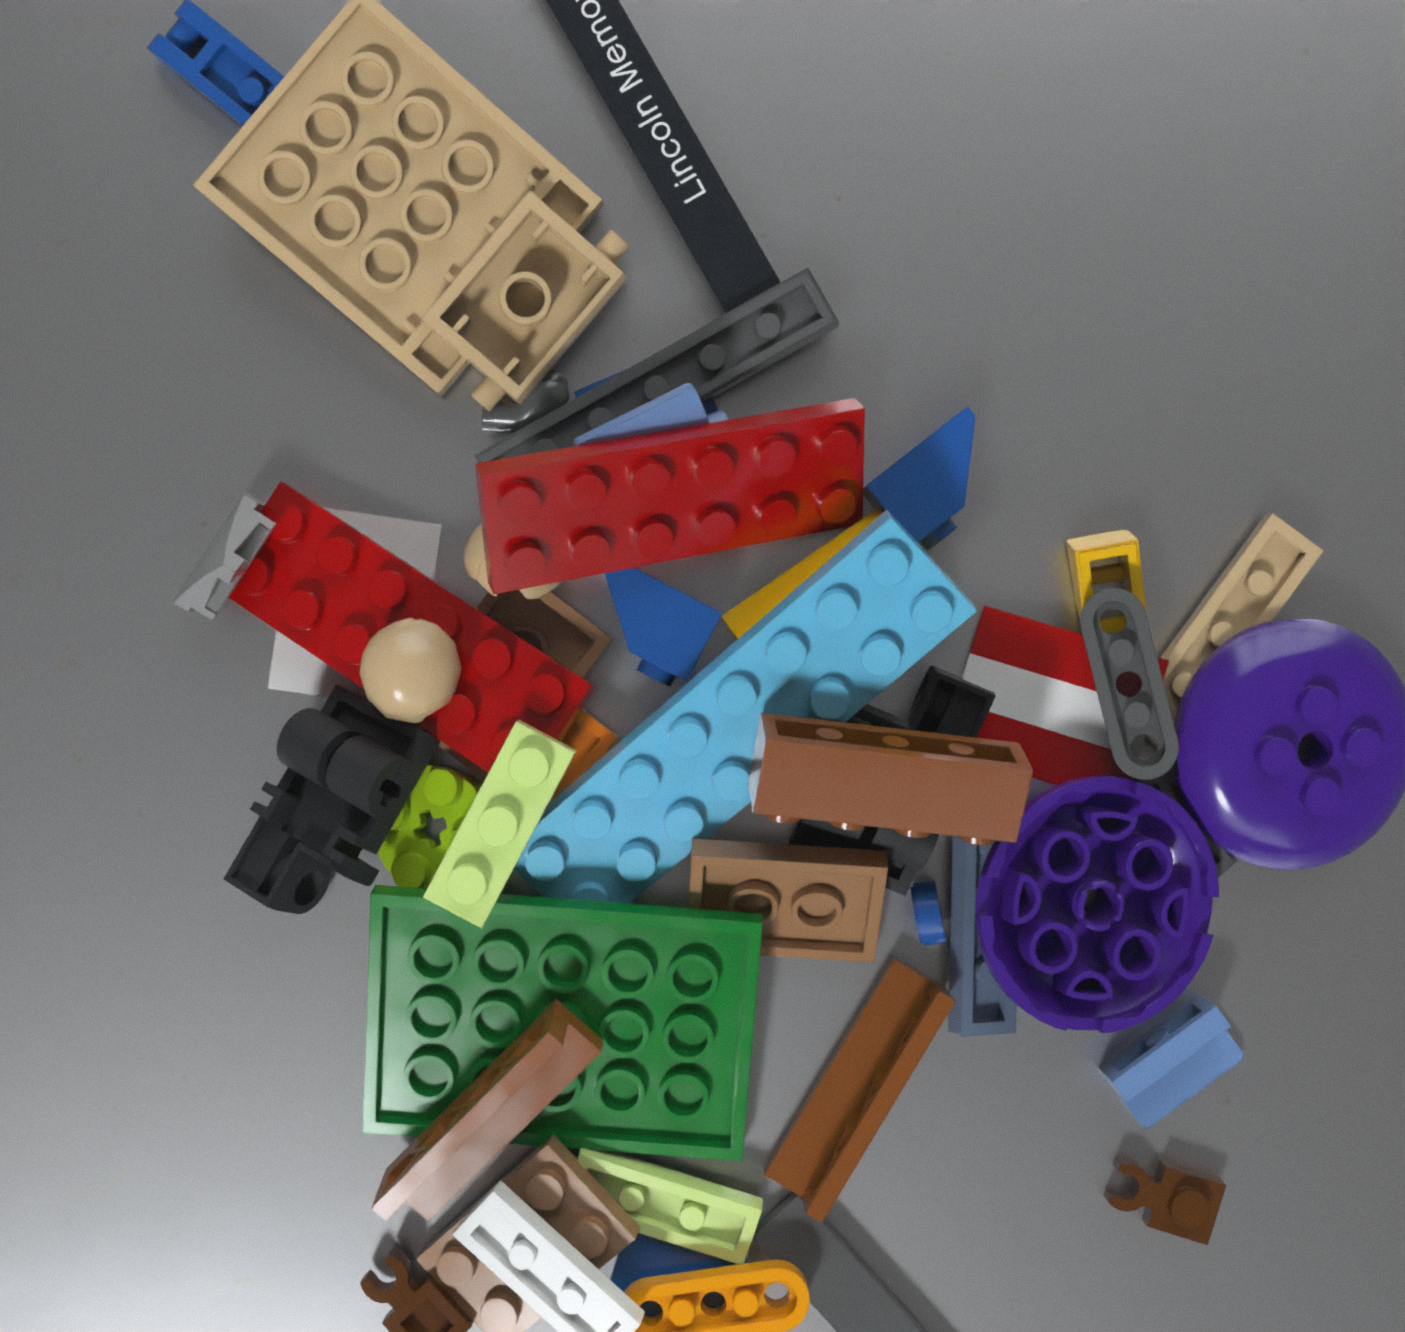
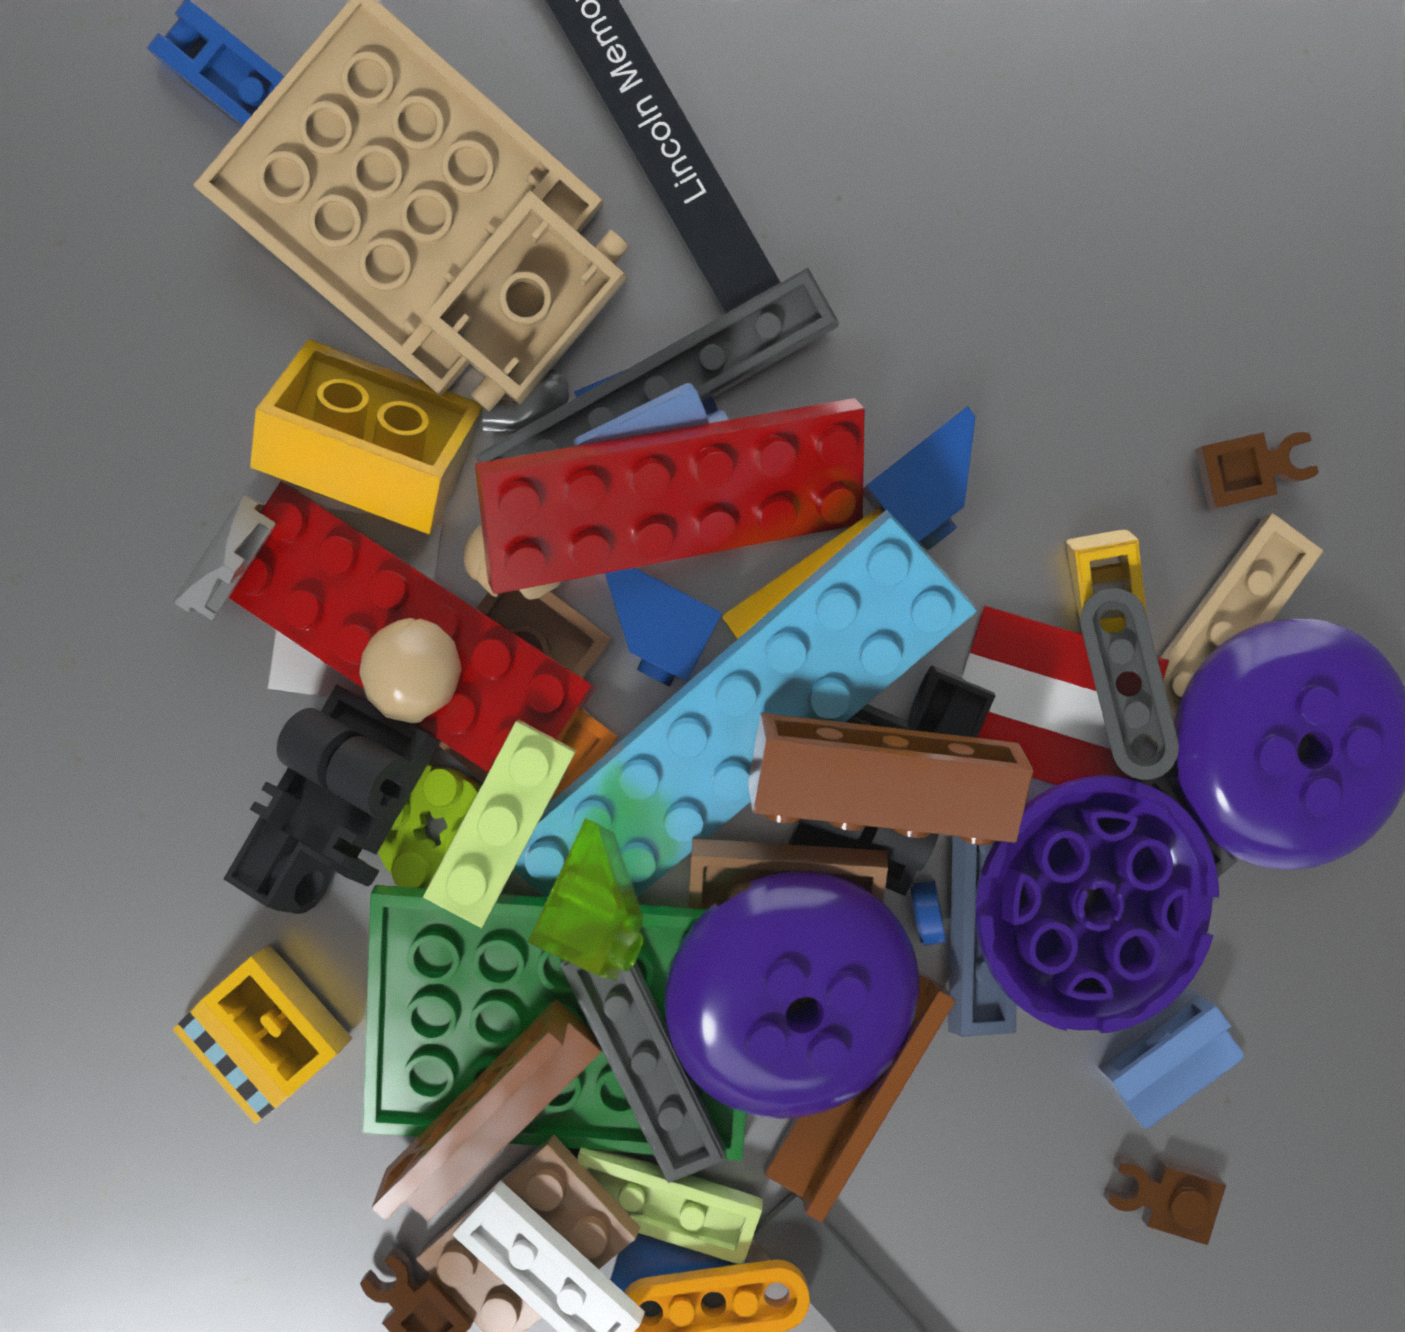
none -> yellow slope [172,944,352,1124]
none -> yellow slope [250,339,483,535]
none -> clear neon green slope [528,818,644,981]
none -> dark grey tile [560,930,727,1183]
none -> dark purple brick [665,871,919,1119]
none -> reddish brown plate [1195,432,1319,510]

